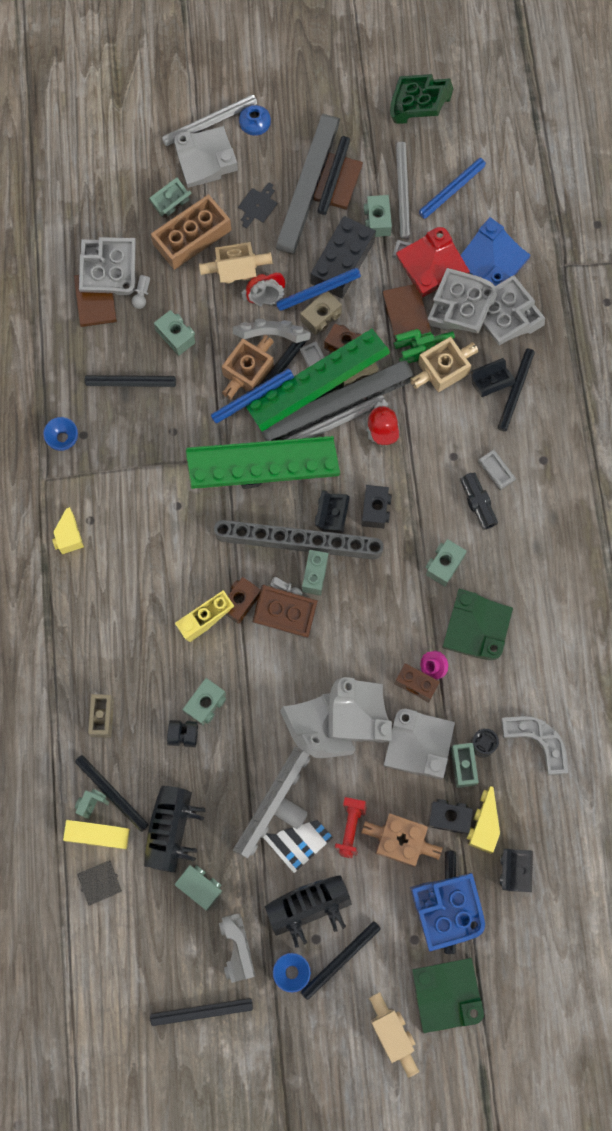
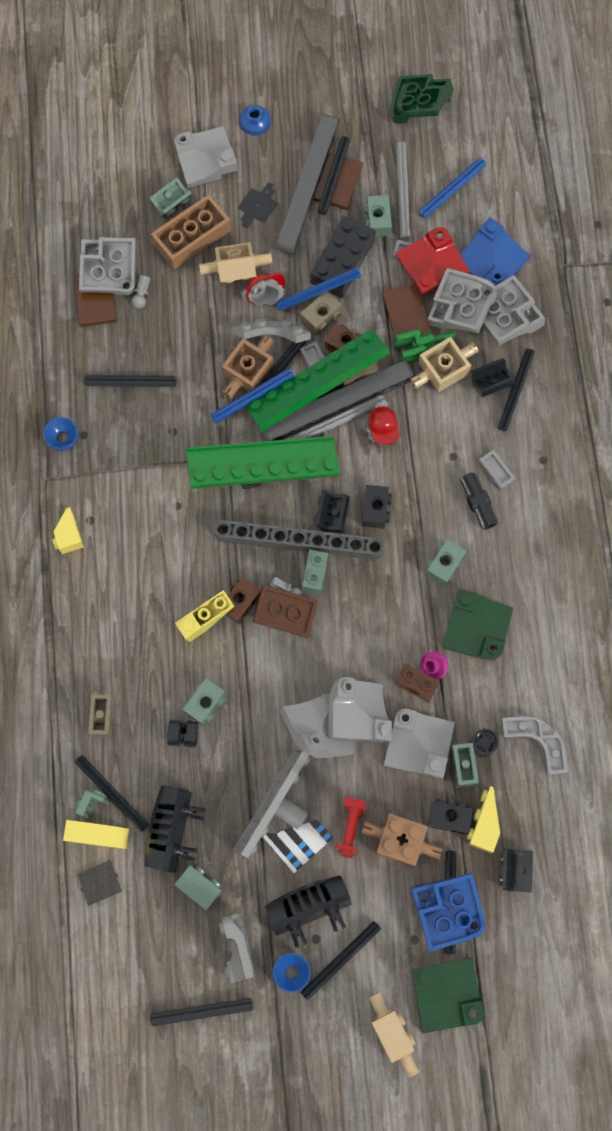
sand green brick [154,310,195,356] -> none
light grey axle [162,94,257,146] -> none

